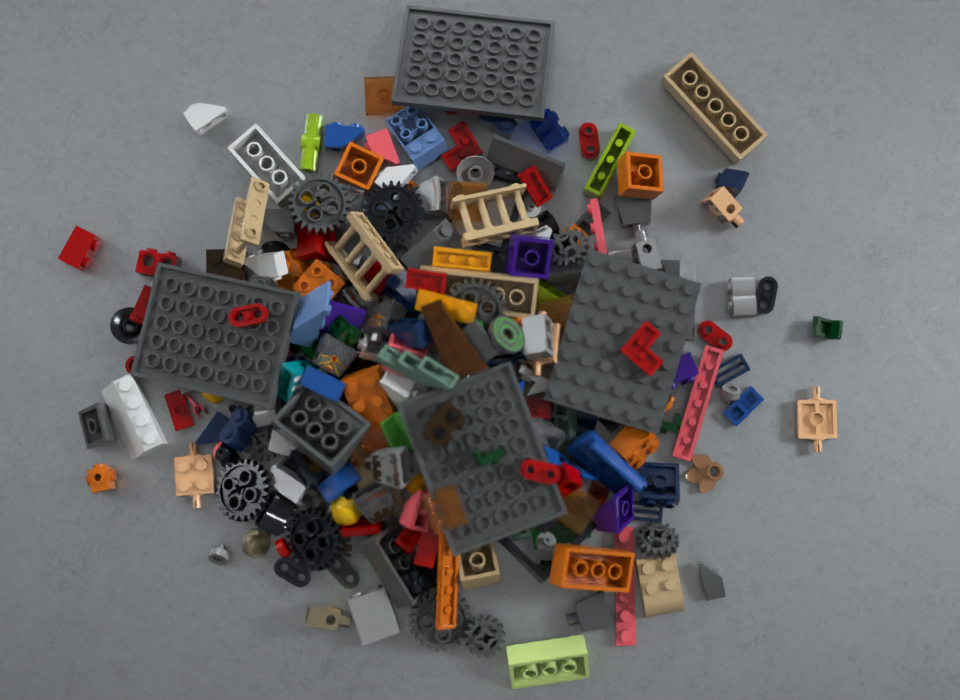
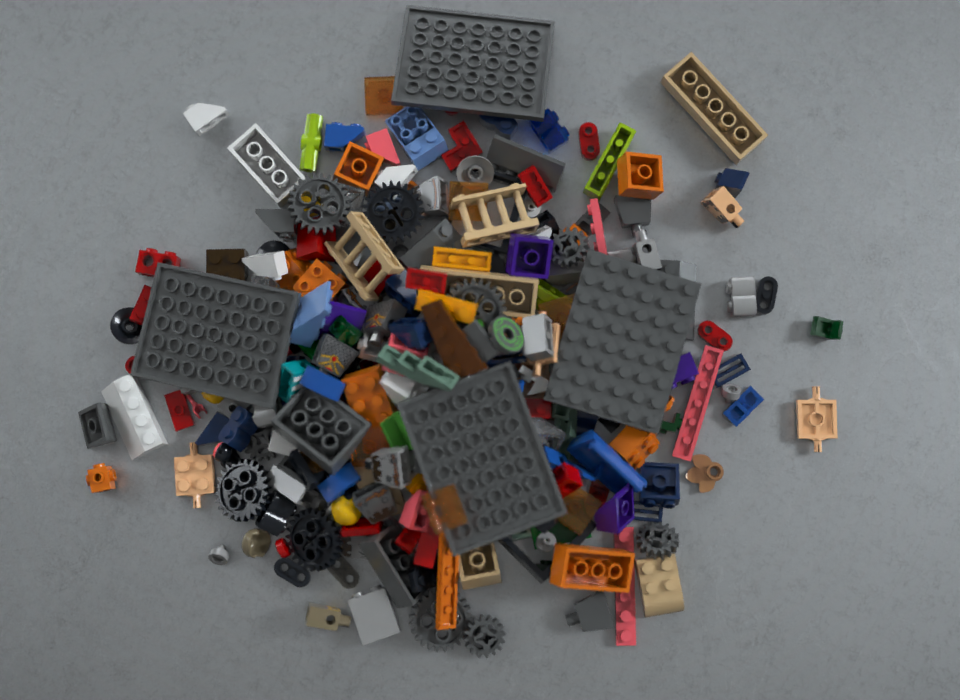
red brick [58,225,101,272] -> none
tan fence [223,177,270,268] -> none
red plate [228,303,268,328] -> none
dark brown brick [421,400,466,448] -> none
dark green bracket [472,447,505,467] -> none
yellowish green slope [506,634,590,690] -> none
red plate [520,459,560,484] -> none
red plate [620,321,664,377] -> none
dark grey slope [698,561,726,601] -> none

